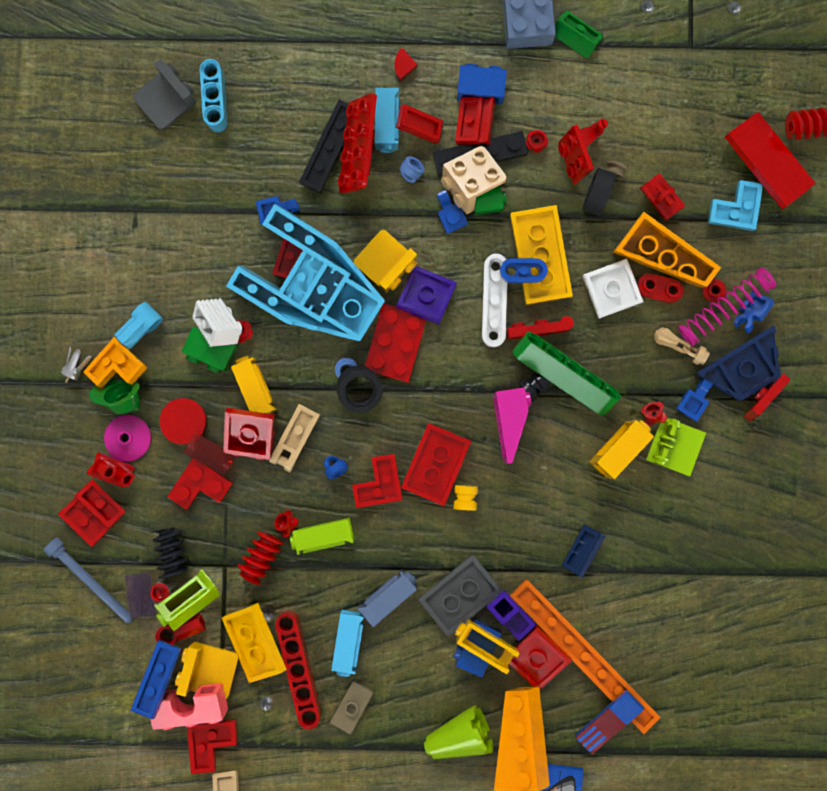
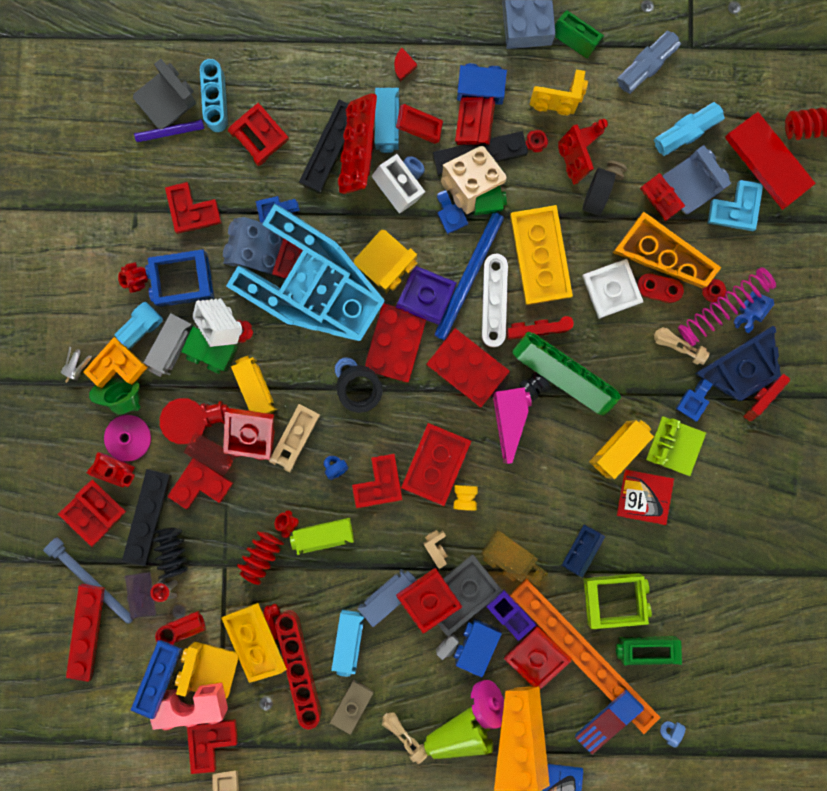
lime window [154,569,220,631] -> none
yellow window [454,619,520,674] -> none
blue plate [499,258,548,283] -> none
red plate [641,402,667,427] -> none
none -> red plate [66,584,105,682]
none -> red gear [118,262,148,293]
none -> black plate [122,469,171,566]
none -> dark purple bar [134,120,205,142]
none -> light grey window [143,313,196,377]
none -> blue window [145,249,215,307]
none -> red plate [165,182,222,234]
none -> red brick [201,401,229,427]
none -> sand blue bracket [223,217,283,274]
none -> red plate [228,103,289,166]
none -> red arm [263,604,280,640]
none -> white brick [371,154,425,214]
none -> tan piece [382,712,428,764]
none -> red plate [396,568,462,634]
none -> tan bracket [423,530,448,569]
none -> red plate [426,328,510,408]
none -> blue axle [435,213,504,340]
none -> light grey tile [436,633,459,660]
none -> dark pink plate [471,680,504,730]
none -> clear yellow brick [481,529,549,587]
none -> yellow bracket [529,69,588,116]
none -> lime window [583,573,652,629]
none -> sand blue piece [616,30,681,94]
none -> green window [616,636,682,666]
none -> slope [617,470,675,525]
none -> medium azure piece [654,102,725,156]
none -> medium blue tile [660,721,686,748]
none -> sand blue bracket [663,145,731,215]

